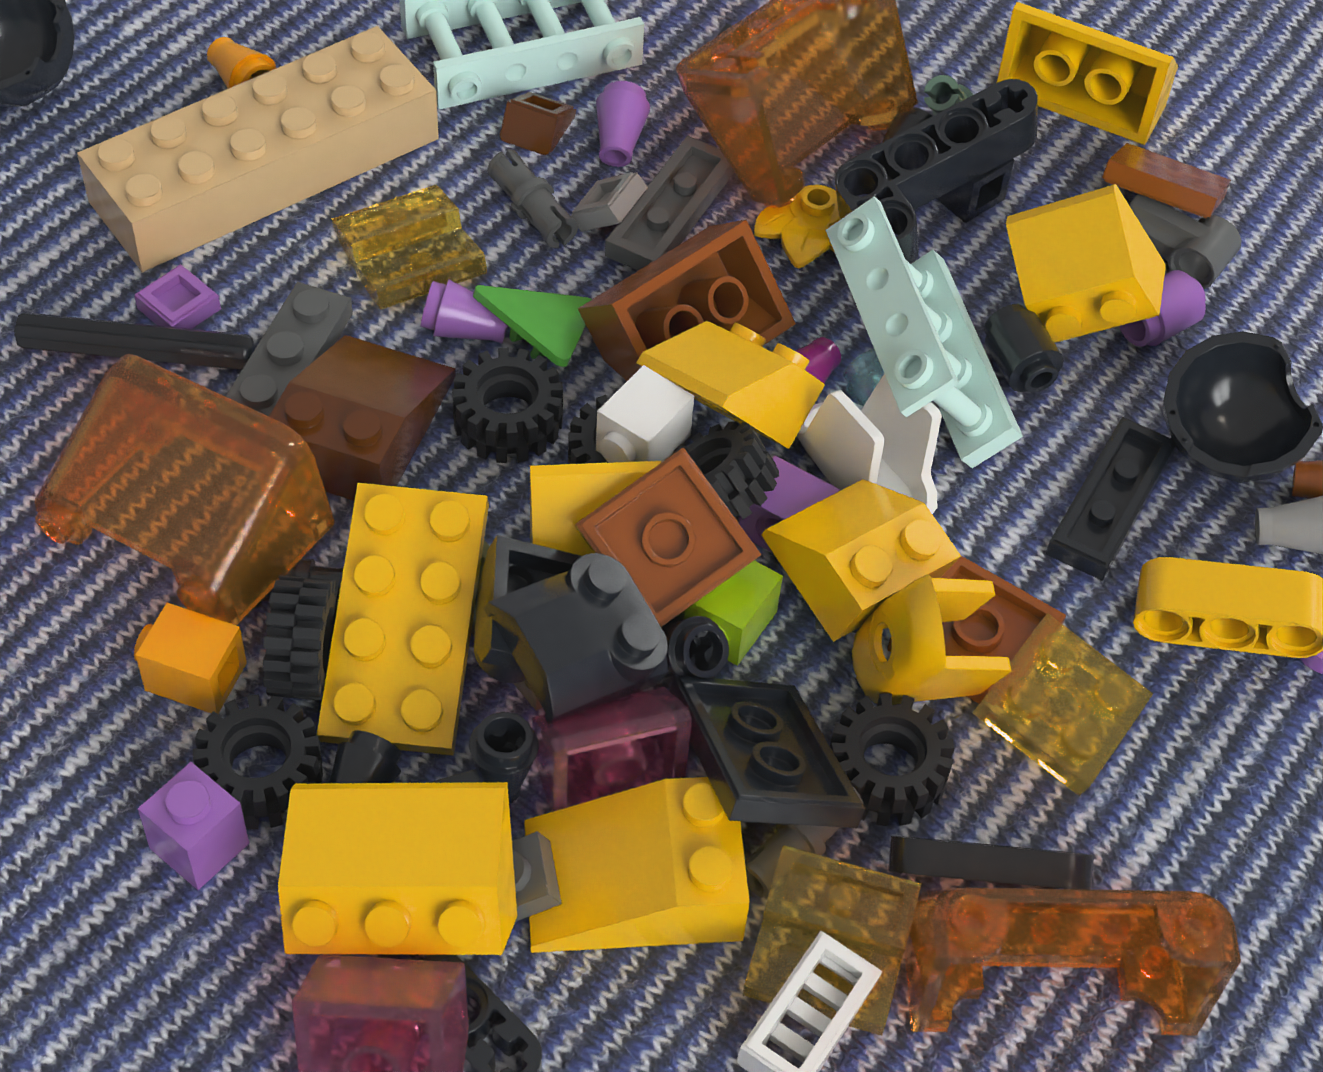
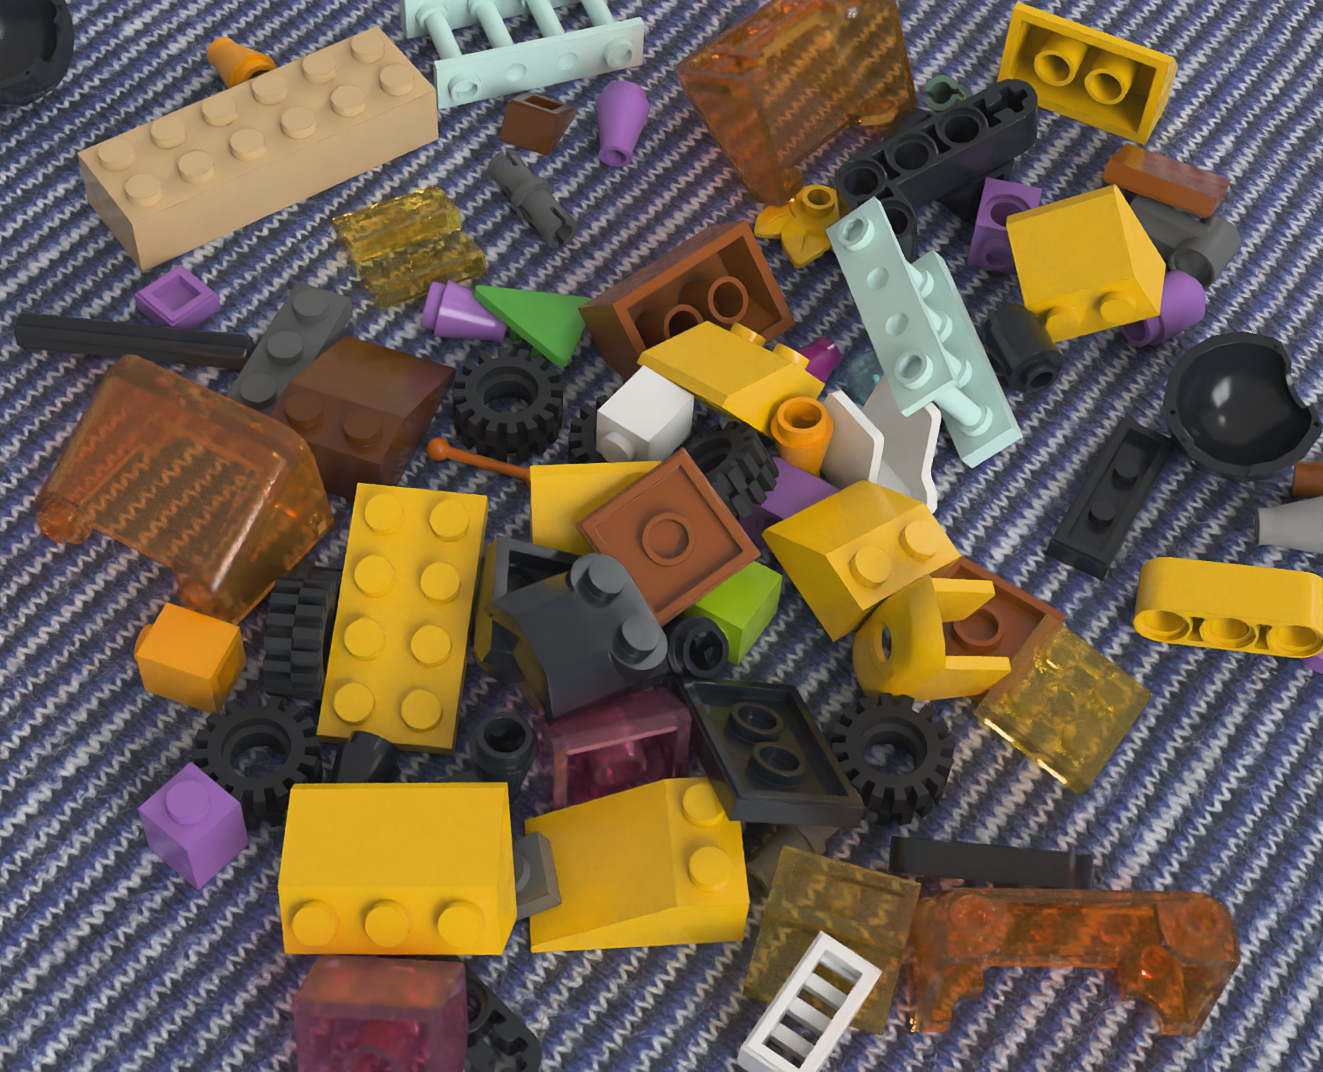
light grey tile [571,172,648,232] -> none
dark grey plate [605,135,737,270] -> none
none -> orange hinge [426,437,530,489]
none -> light orange cone [770,397,834,479]
none -> medium lavender brick [967,177,1042,275]

